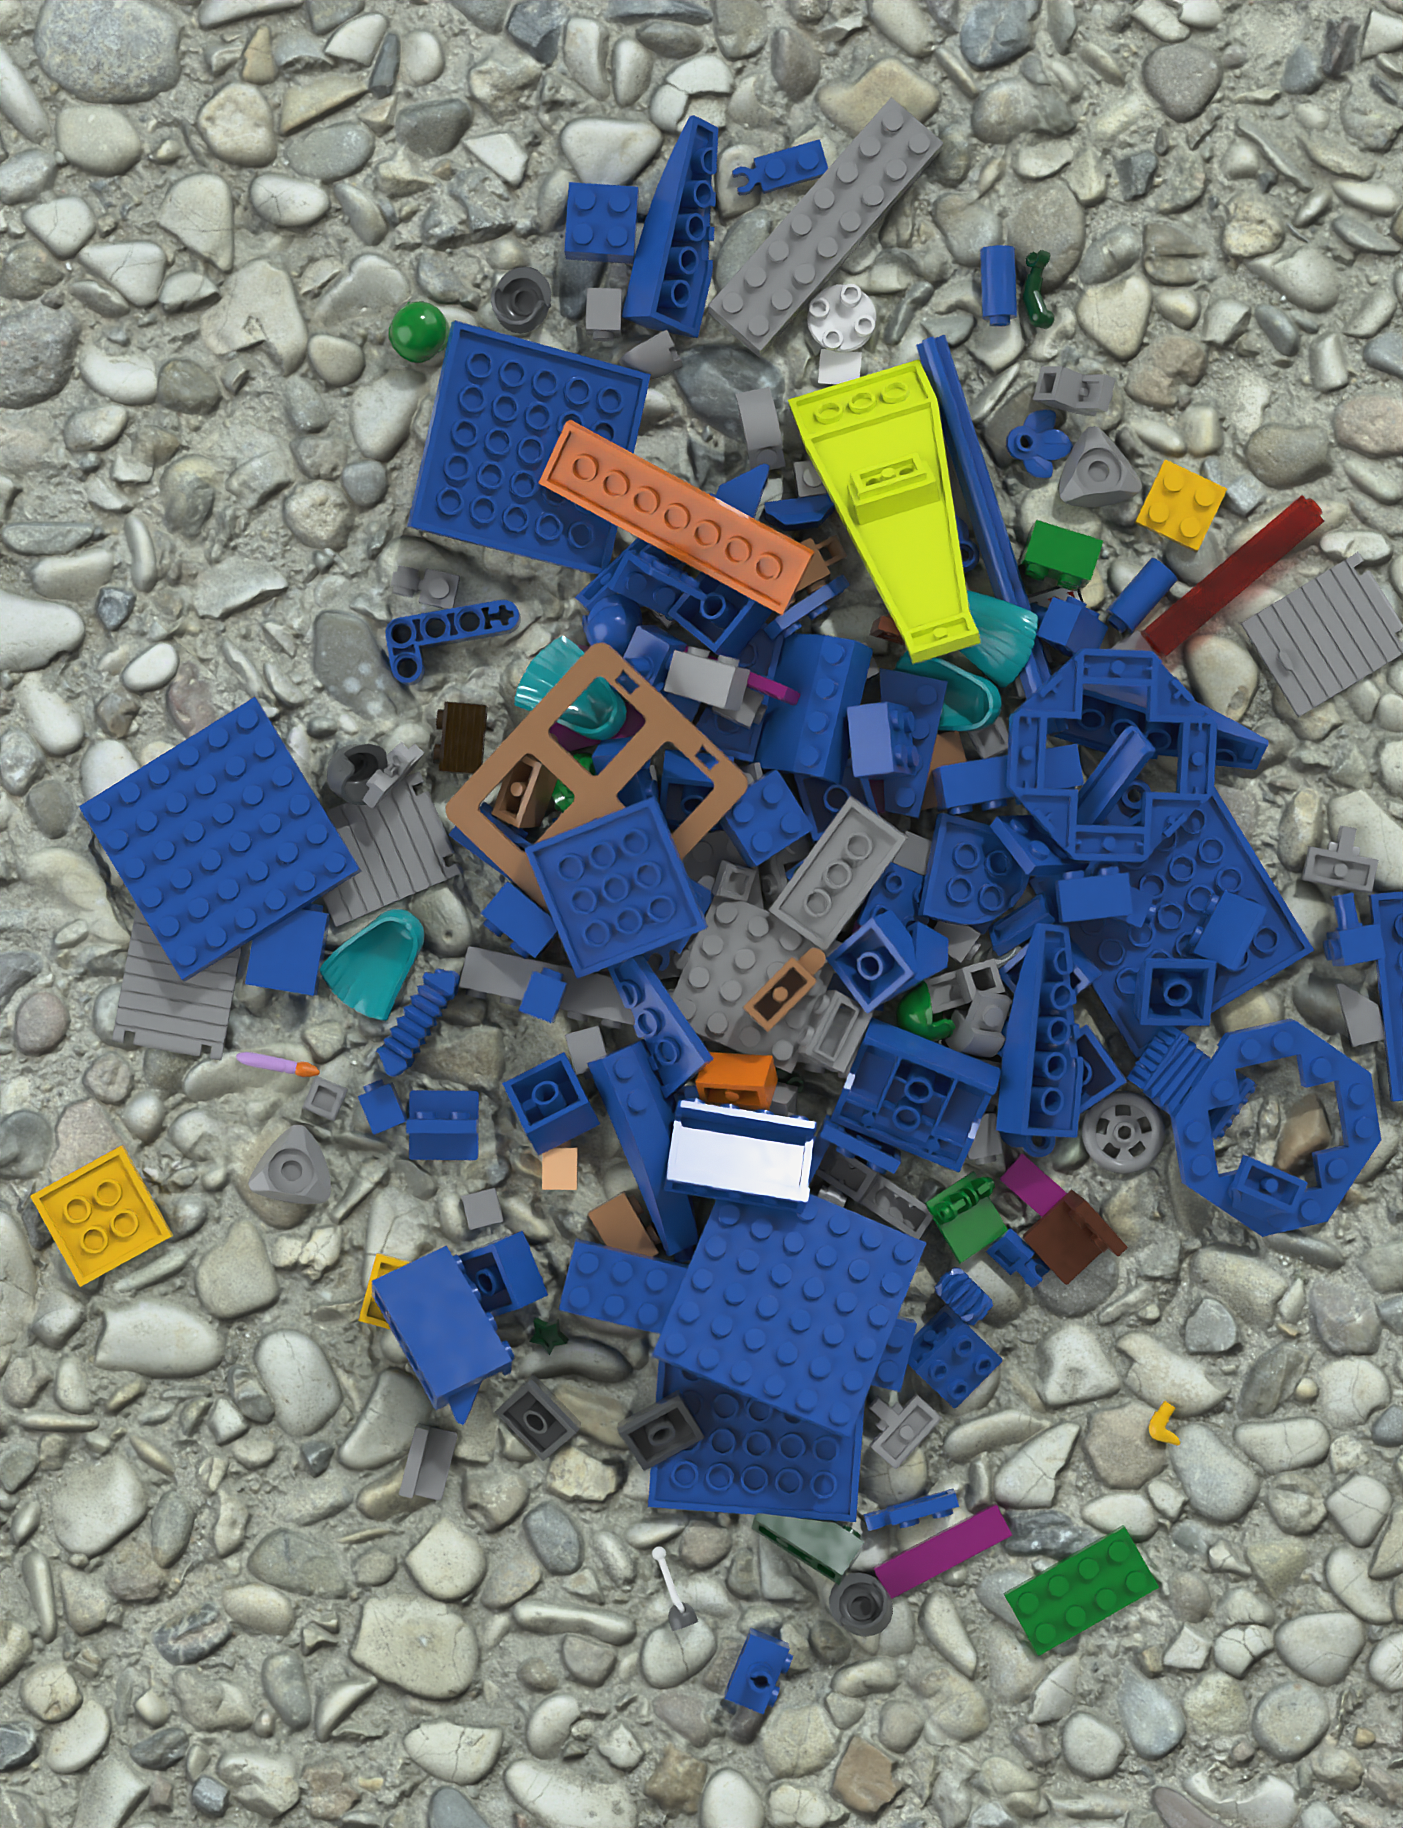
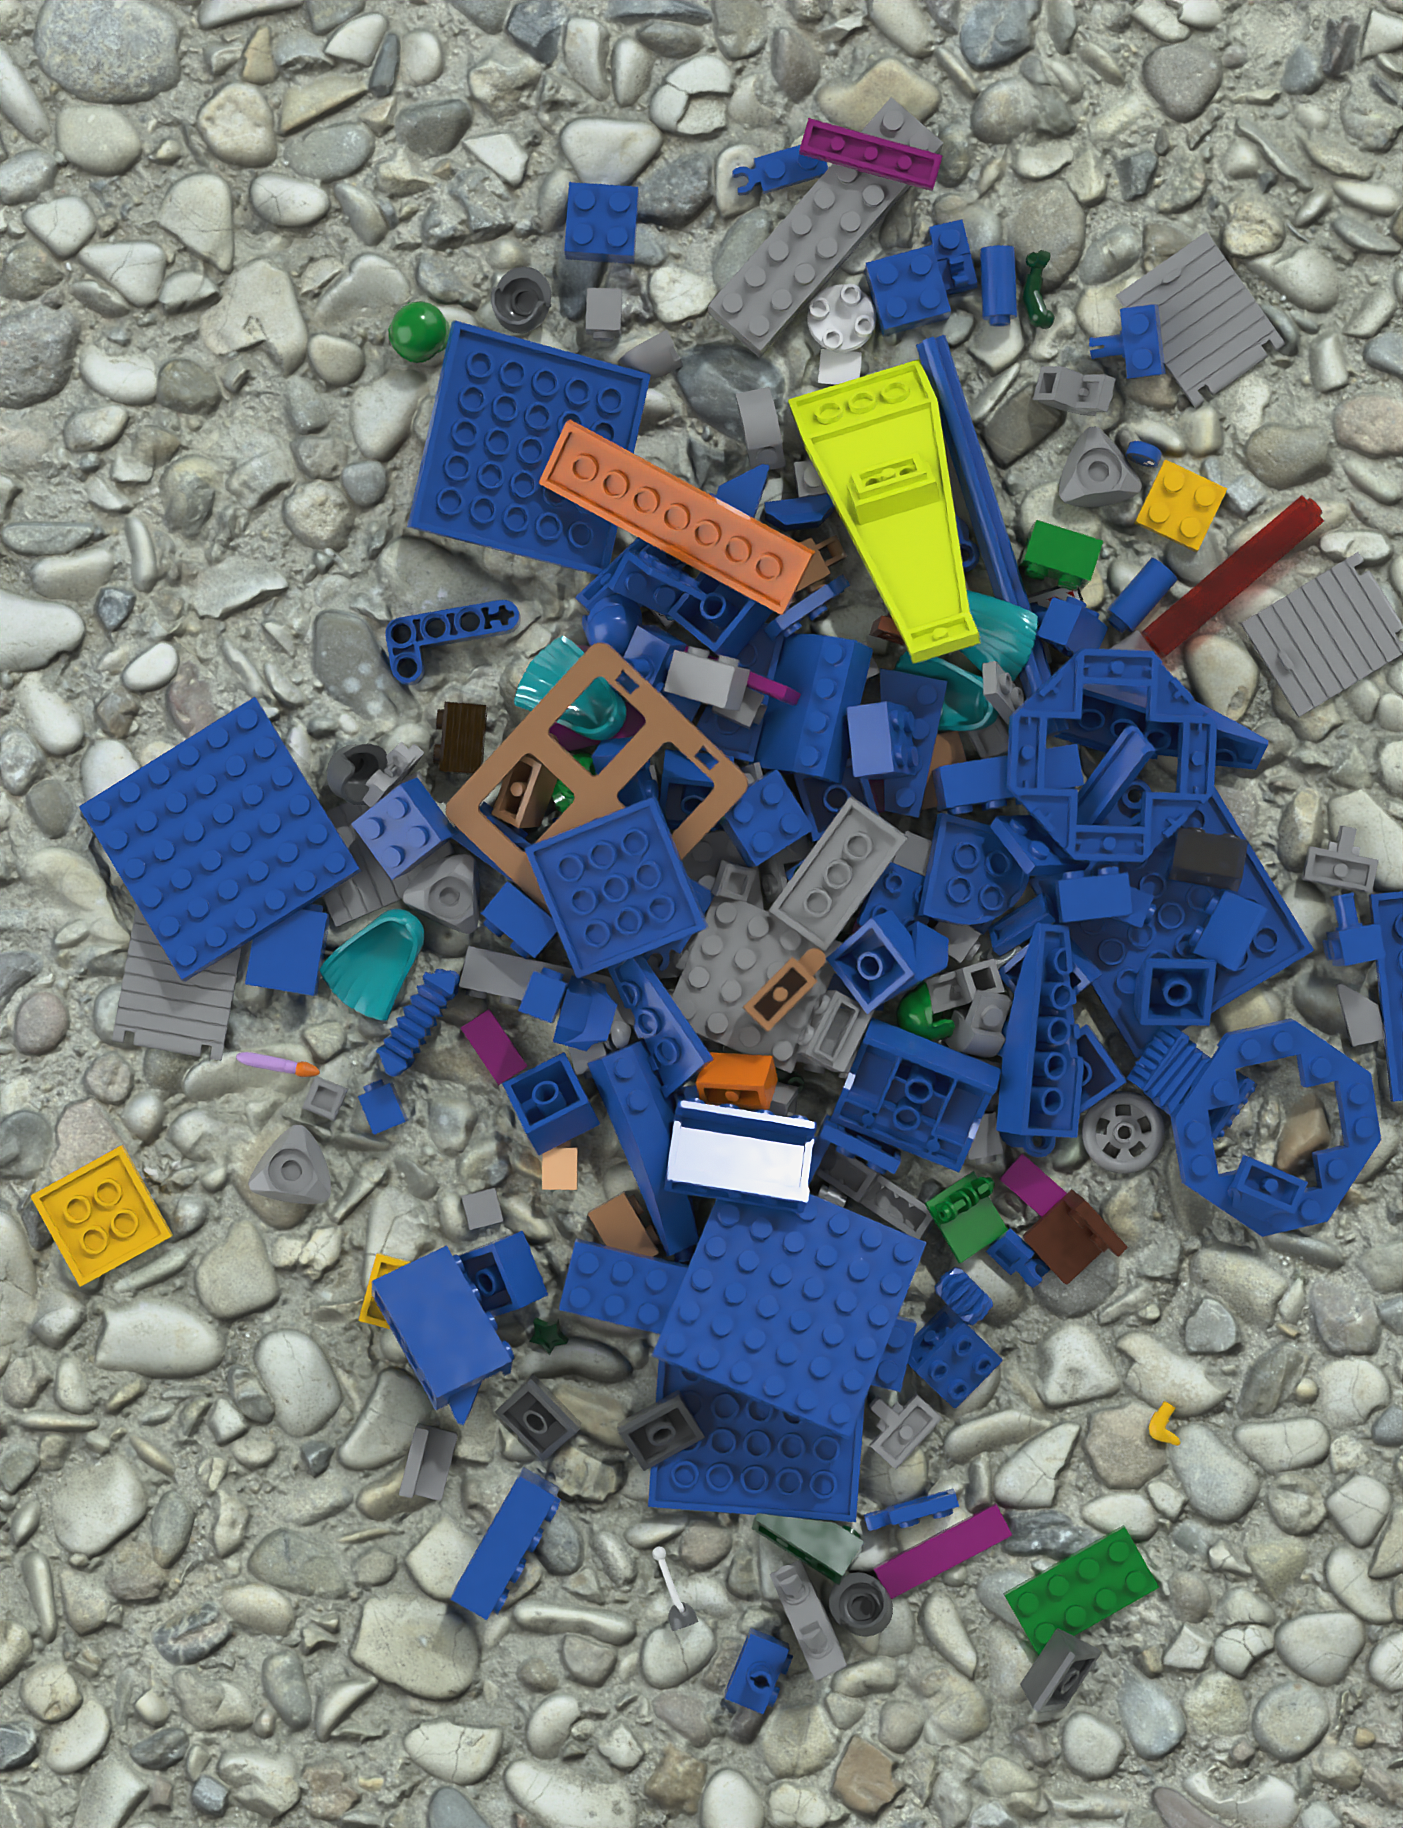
light grey plate [391,566,460,609] -> none
blue bracket [406,1090,479,1160] -> none
blue wedge [622,115,718,338] -> none
blue plate [1006,409,1073,478] -> none
none -> brick [351,777,458,880]
none -> light grey hat [403,854,480,934]
none -> blue brick [450,1467,561,1620]
none -> magenta tile [461,1009,528,1086]
none -> blue slope [553,975,617,1051]
none -> light grey hinge [603,1020,631,1051]
none -> light grey connector [770,1560,847,1682]
none -> magenta tile [799,118,943,191]
none -> blue brick [864,245,951,337]
none -> blue plate [928,219,978,296]
none -> light grey plate [983,661,1025,724]
none -> dark grey slope [1020,1628,1102,1712]
none -> blue brick [1089,304,1166,379]
none -> light grey door [1116,232,1285,408]
none -> blue tile [1125,441,1162,468]
none -> clear smoke brick [1169,827,1248,892]

